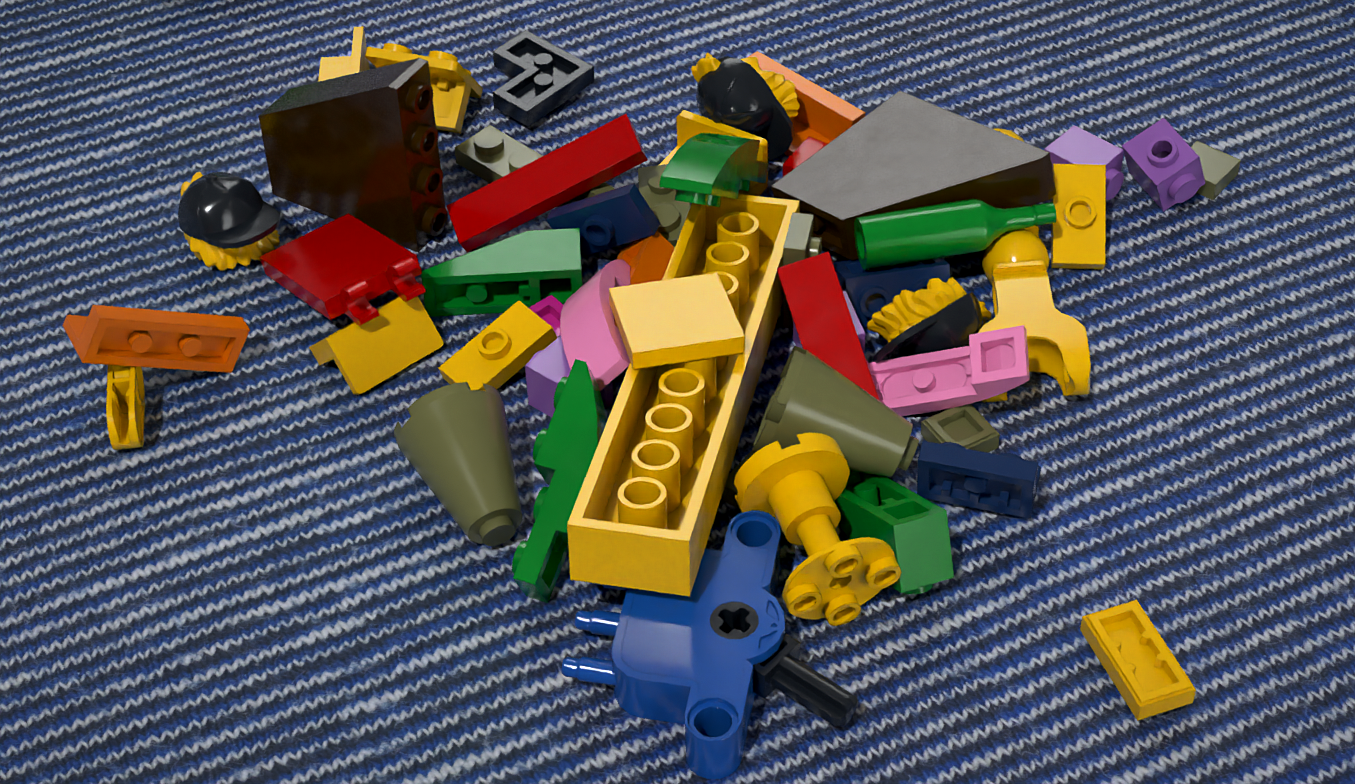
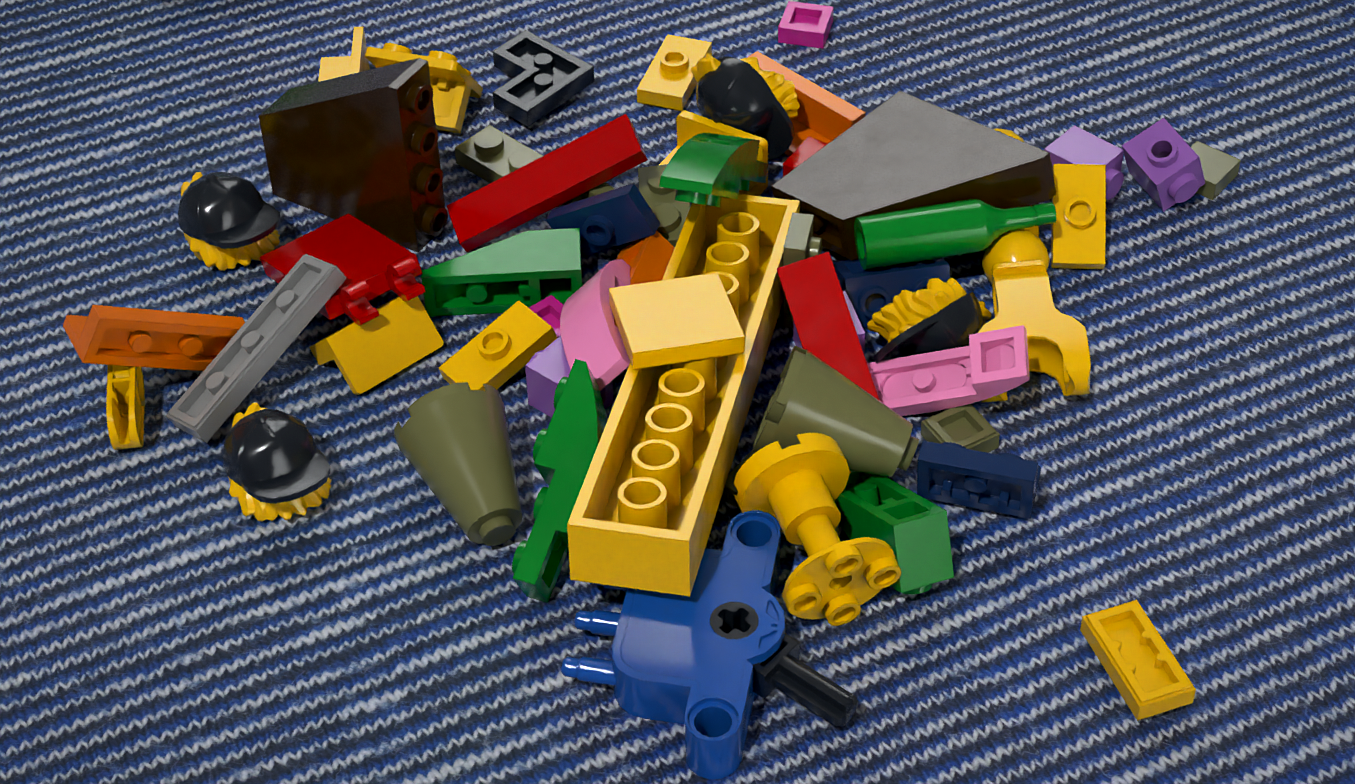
none -> light grey tile [166,254,347,443]
none -> black hair [222,402,332,522]
none -> yellow plate [637,34,712,111]
none -> dark pink tile [778,1,834,49]

